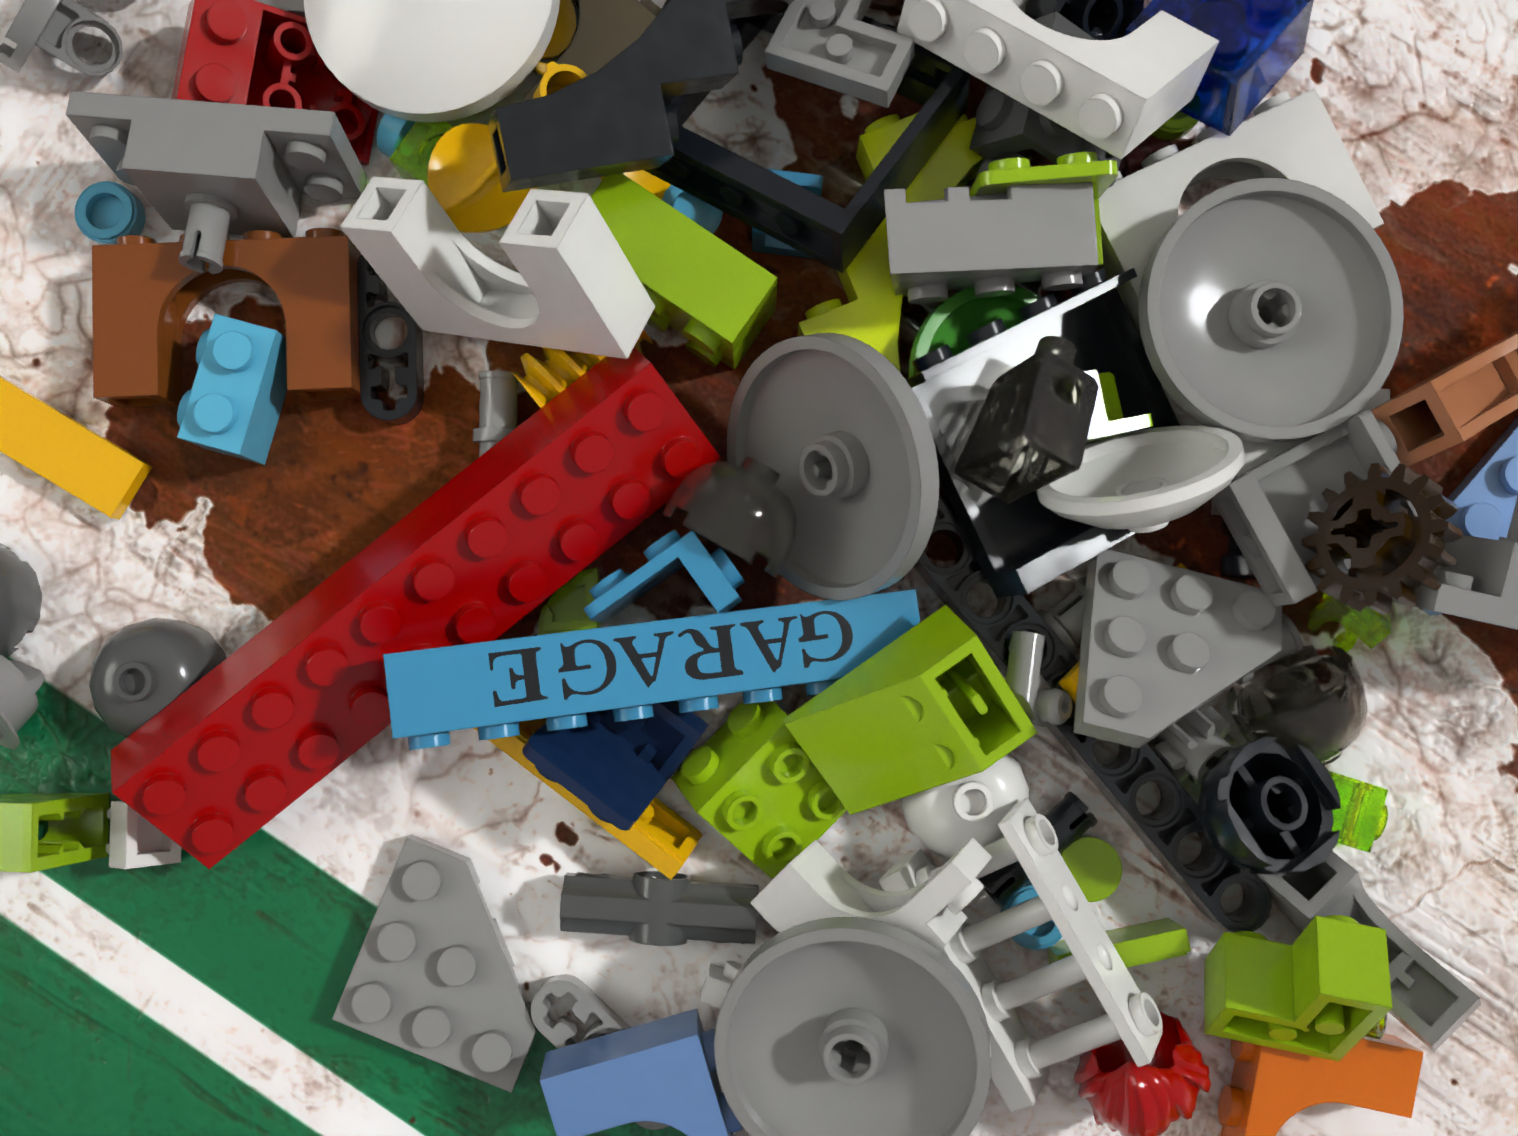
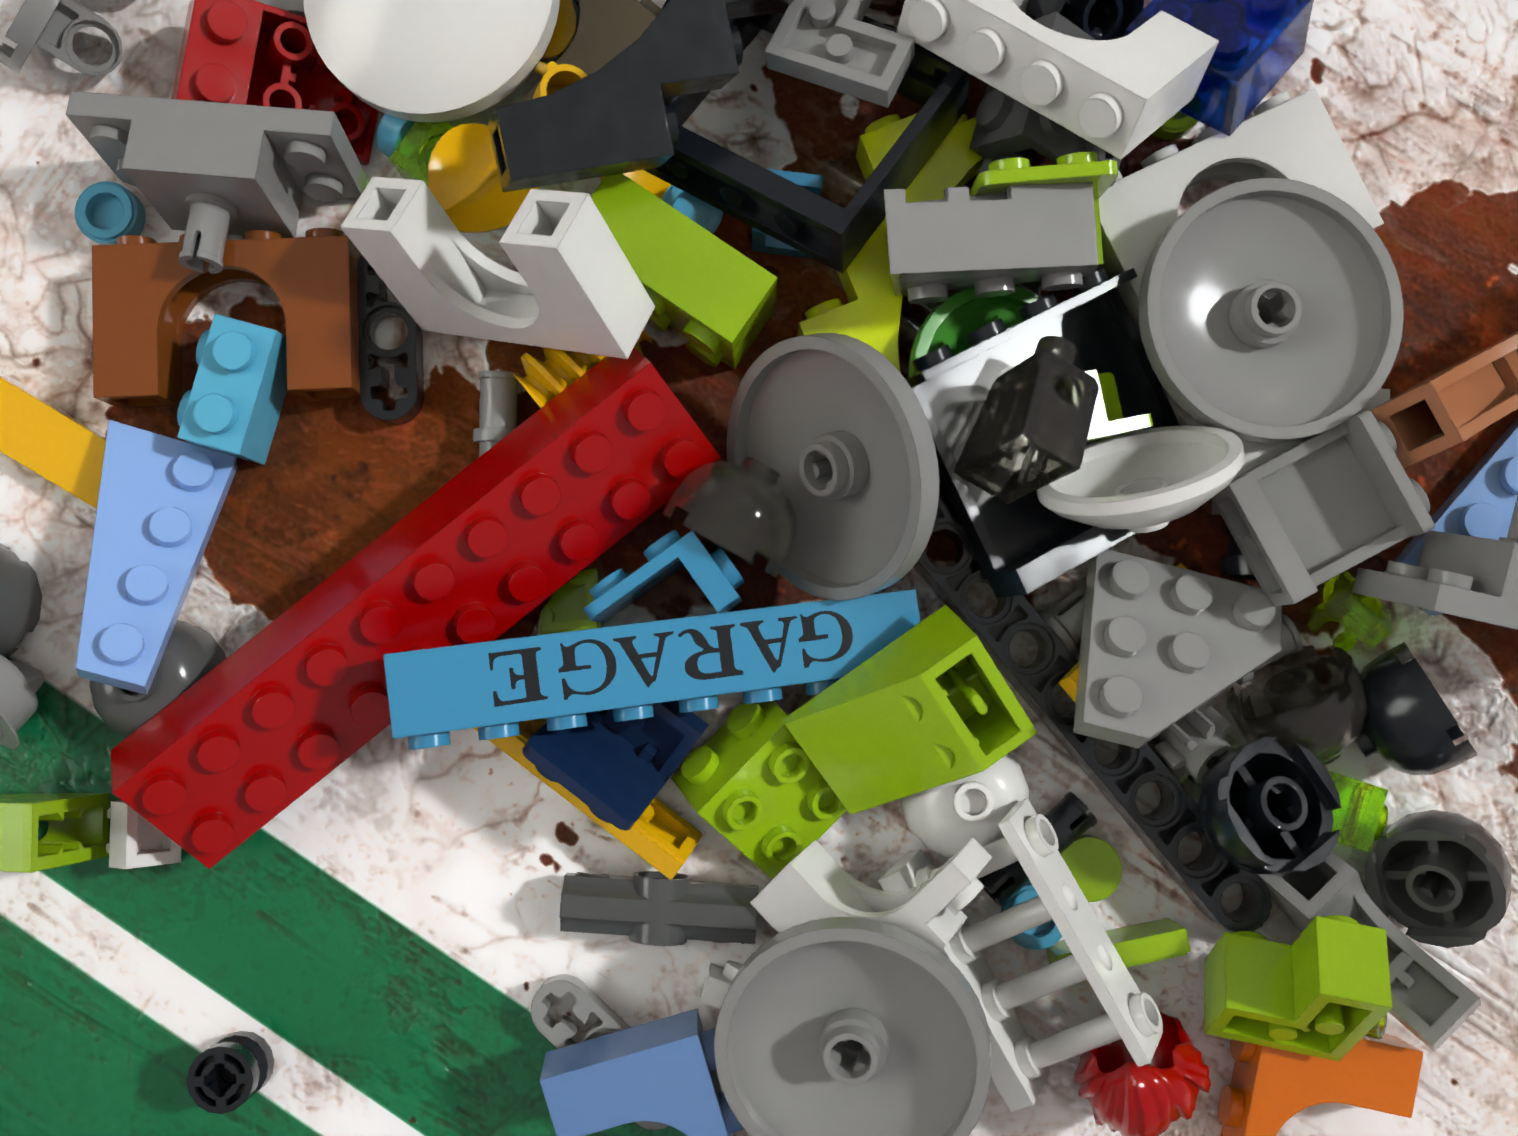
light grey plate [332,835,538,1093] -> none
light grey arm [1005,631,1072,727] -> none
dark brown gear [1302,463,1463,615] -> none
none -> light blue wing [76,420,238,695]
none -> black wheel [187,1031,274,1114]
none -> black cylinder [1346,642,1478,775]
none -> dark grey cylinder [1365,810,1511,948]

